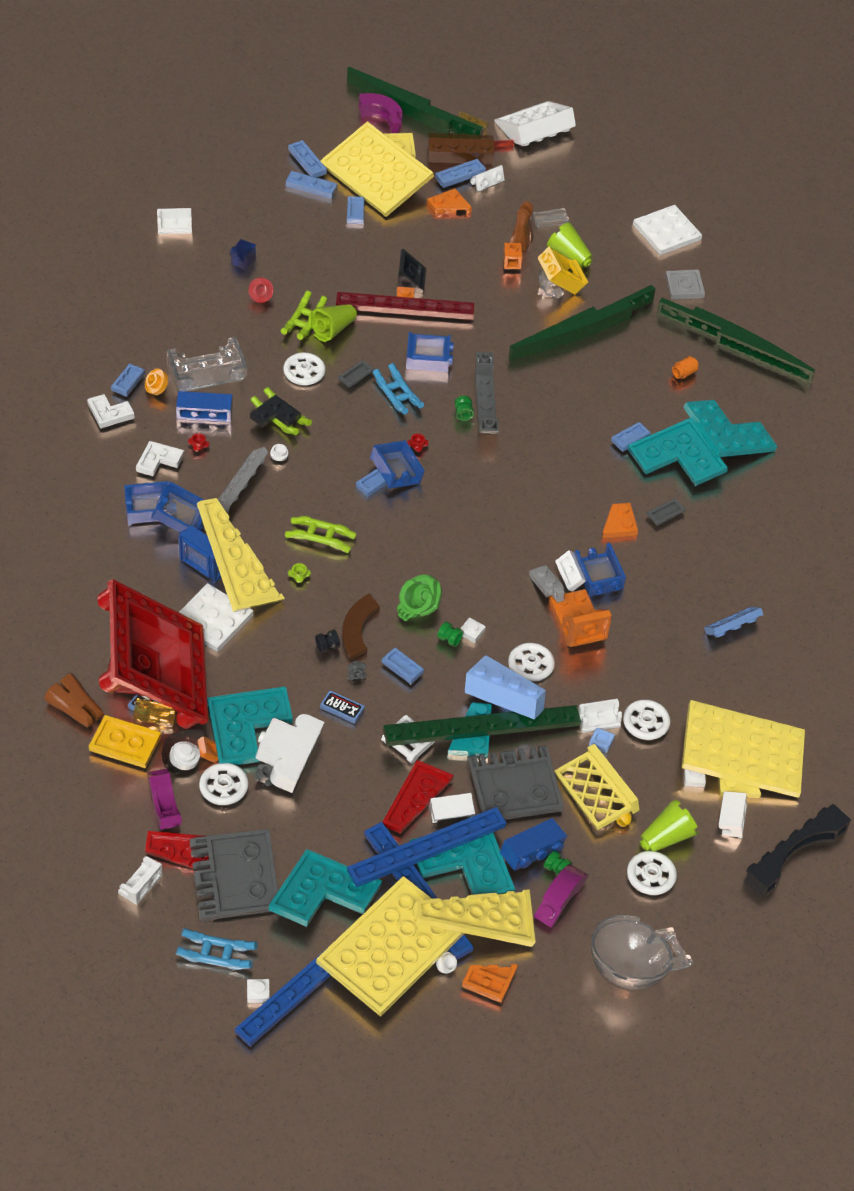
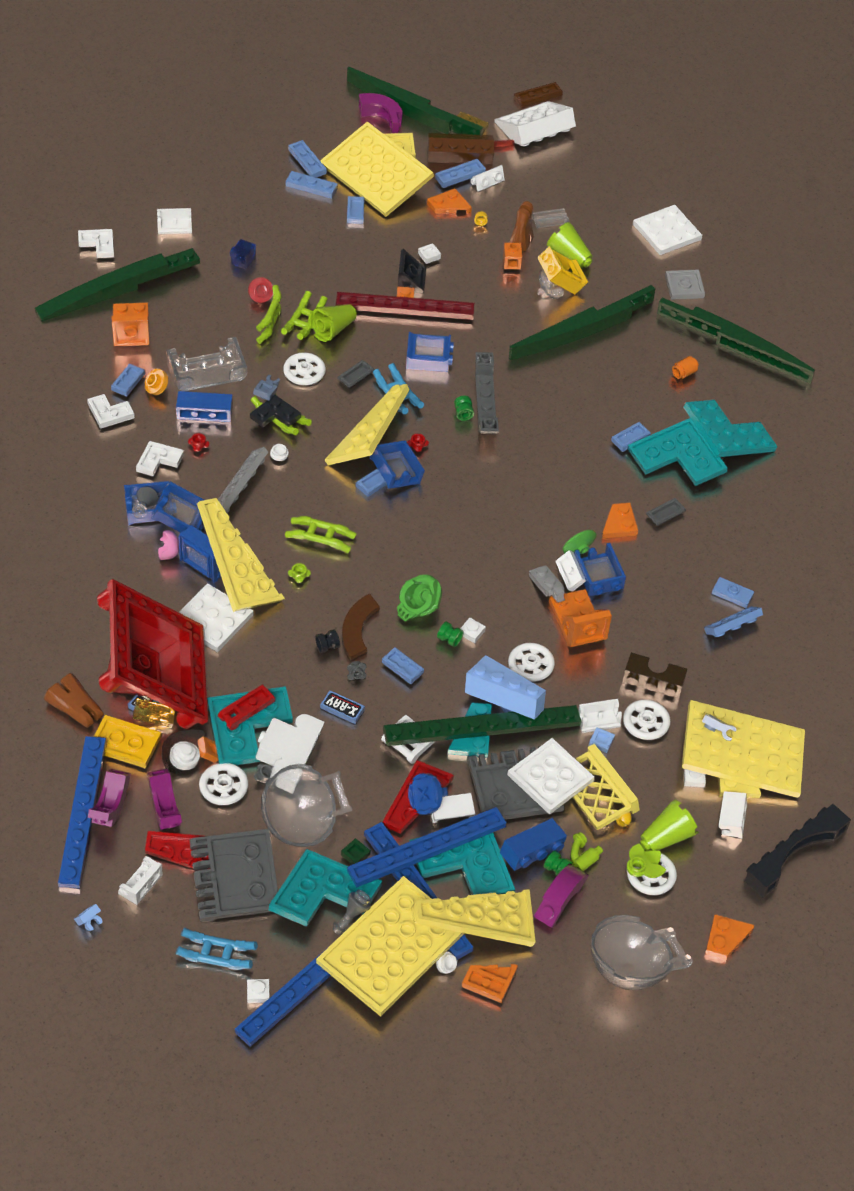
none -> dark green slope [35,248,200,321]
none -> blue plate [58,736,107,889]
none -> light blue tile [74,904,102,931]
none -> white plate [78,229,114,258]
none -> magenta arch [88,769,131,827]
none -> orange bracket [112,303,150,346]
none -> dark grey piece [132,487,158,518]
none -> bright pink hair [158,530,179,560]
none -> red plate [218,684,275,731]
none -> sand blue plate [253,375,280,401]
none -> lime piece [256,285,281,344]
none -> clear windscreen [261,764,353,847]
none -> light yellow wing [325,384,410,465]
none -> piece [332,890,371,935]
none -> dark green plate [341,838,371,865]
none -> blue tile [408,773,449,815]
none -> white plate [418,243,441,264]
none -> yellow hinge [474,211,488,226]
none -> white plate [507,738,594,815]
none -> reddish brown tile [514,82,563,107]
none -> bright green dish [563,530,597,554]
none -> lime plant [570,832,603,872]
none -> dark brown arch [623,652,687,698]
none -> lime plate [626,843,666,878]
none -> plate [702,713,737,741]
none -> orange wing [705,915,754,960]
none -> medium blue plate [712,577,755,608]

